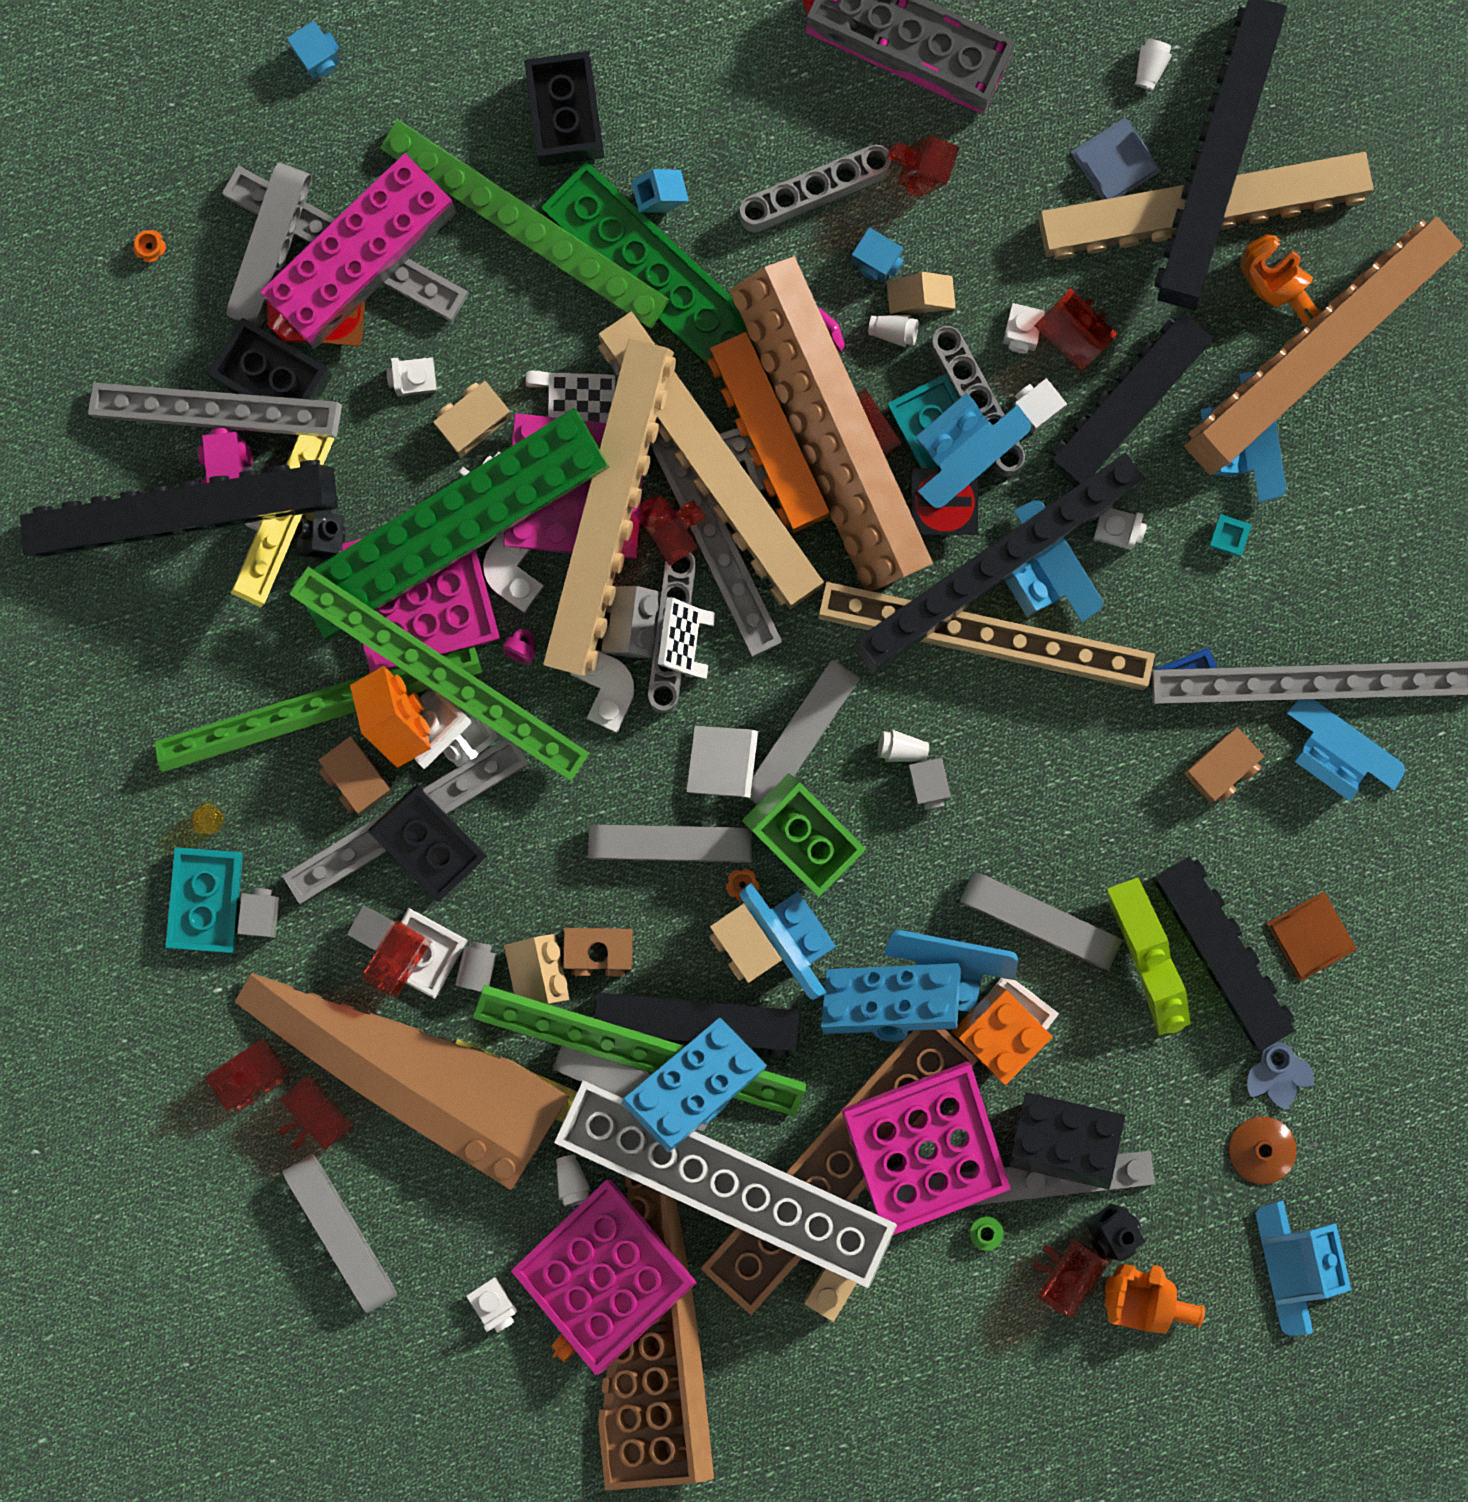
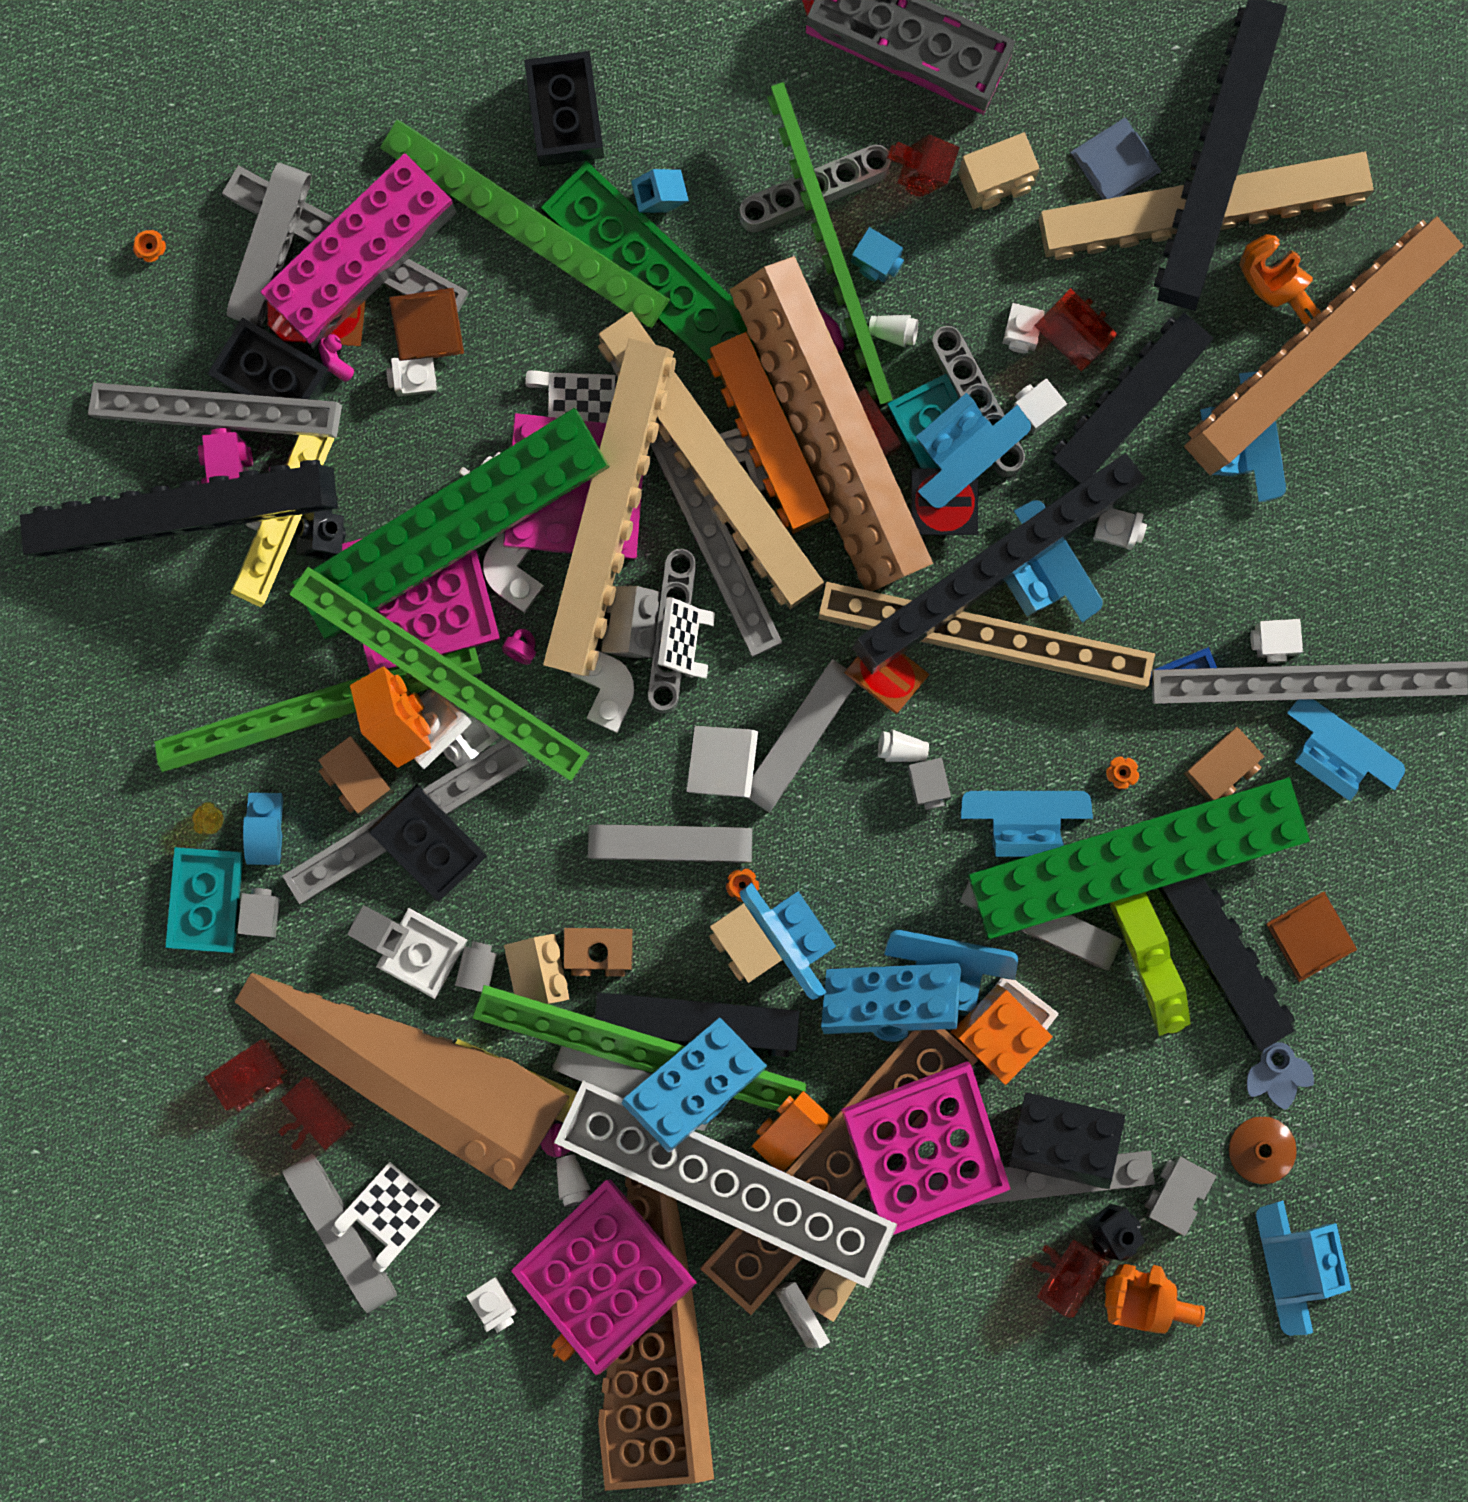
dark azure brick [287,20,340,80] -> none
clear red bracket [362,921,432,998] -> none
tan brick [433,381,512,458] -> none
clear red brick [633,495,706,566] -> none
bright green brick [742,773,866,897] -> none
tan slope [887,272,956,315] -> none
bright green plate [970,1216,1004,1251] -> none
white cone [1135,38,1172,91] -> none
teal plate [1208,514,1252,558] -> none
none -> dark azure brick [243,793,283,865]
none -> dark pink arm [318,334,354,382]
none -> white flag [331,1162,441,1273]
none -> dark orange piece [389,288,464,361]
none -> dark pink tile [541,1123,570,1157]
none -> orange brick [752,1091,833,1172]
none -> bright green plate [767,82,893,405]
none -> white tile [775,1282,830,1348]
none -> piece [844,654,930,715]
none -> tan brick [958,132,1040,210]
none -> dark azure plate [960,791,1093,857]
none -> green plate [968,777,1310,940]
none -> orange plate [1106,756,1139,789]
none -> light grey brick [1144,1156,1216,1236]
none -> white brick [1250,619,1303,663]

